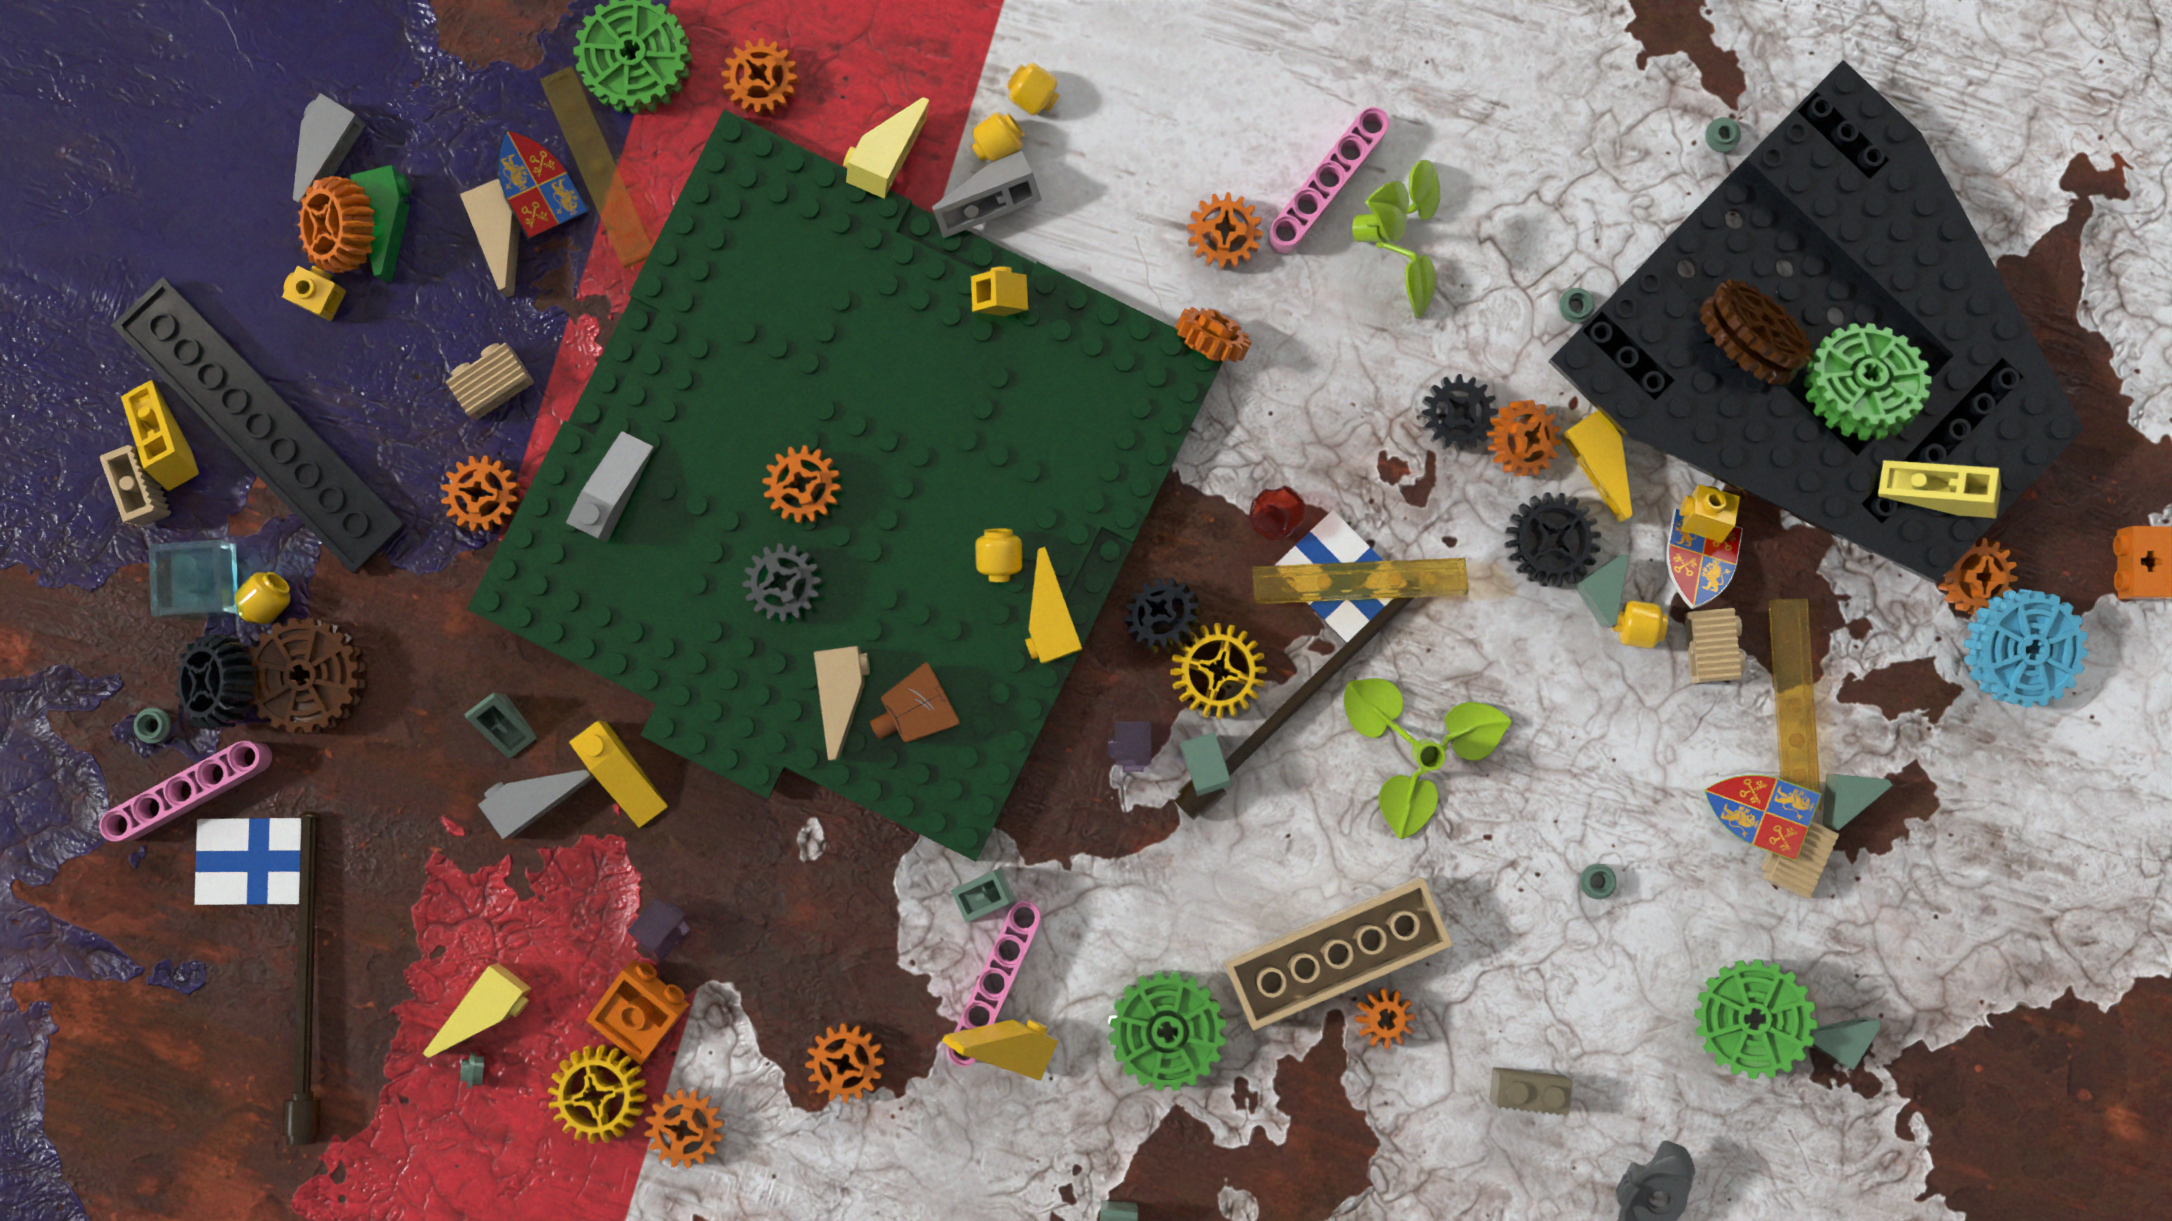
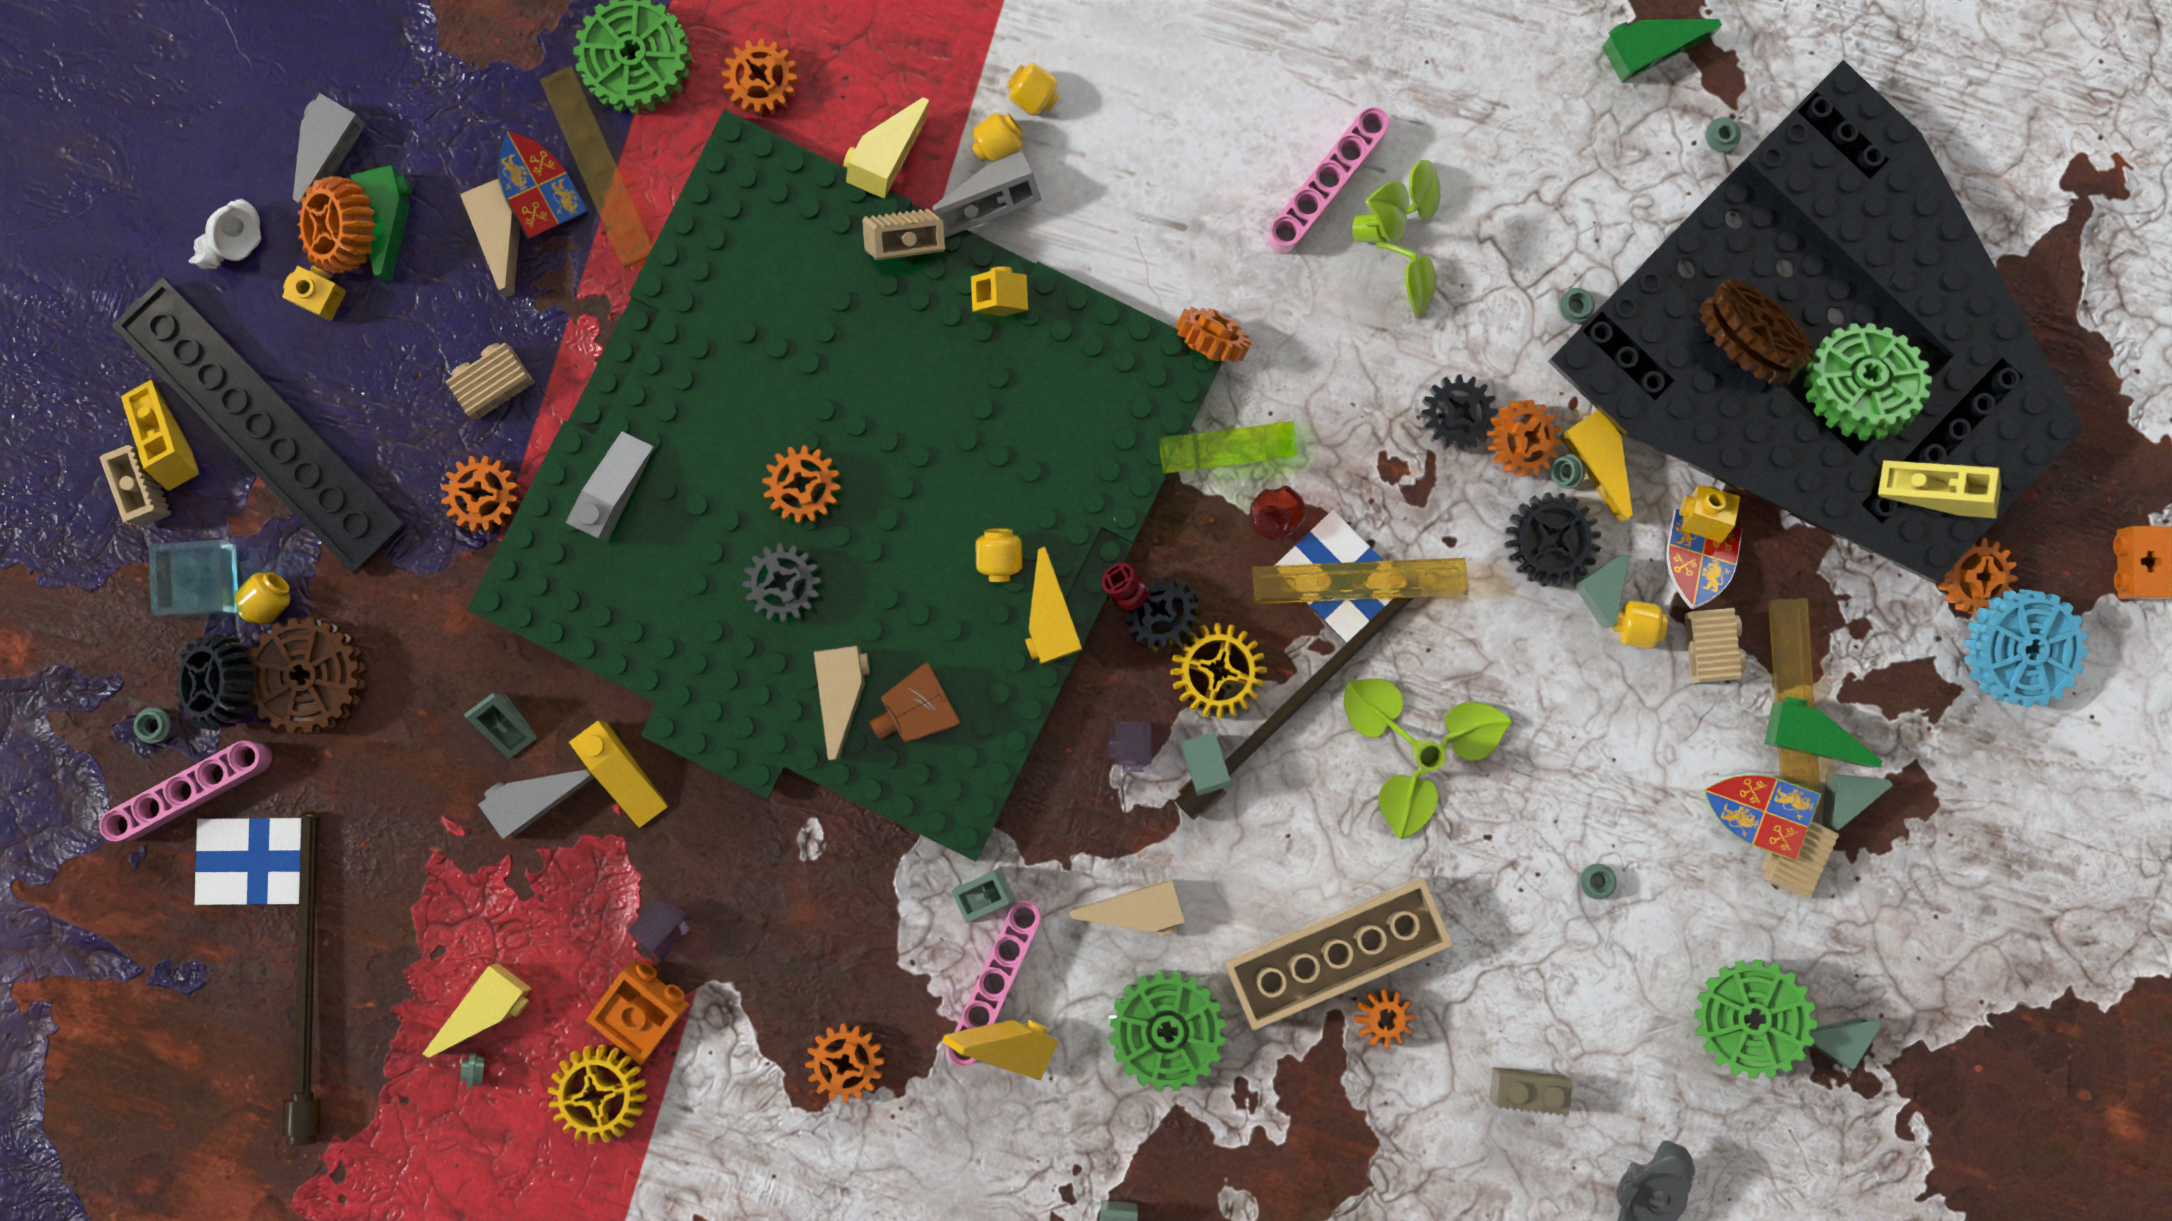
orange gear [644,1087,725,1169] -> none
orange gear [1186,192,1263,271] -> none
none -> white hair [188,199,261,269]
none -> tan brick [863,208,945,260]
none -> tan slope [1069,879,1185,936]
none -> dark red wheel [1101,562,1149,610]
none -> clear neon green slope [1159,421,1298,473]
none -> sand green plate [1550,454,1586,489]
none -> green slope [1602,19,1722,83]
none -> green slope [1764,697,1882,768]

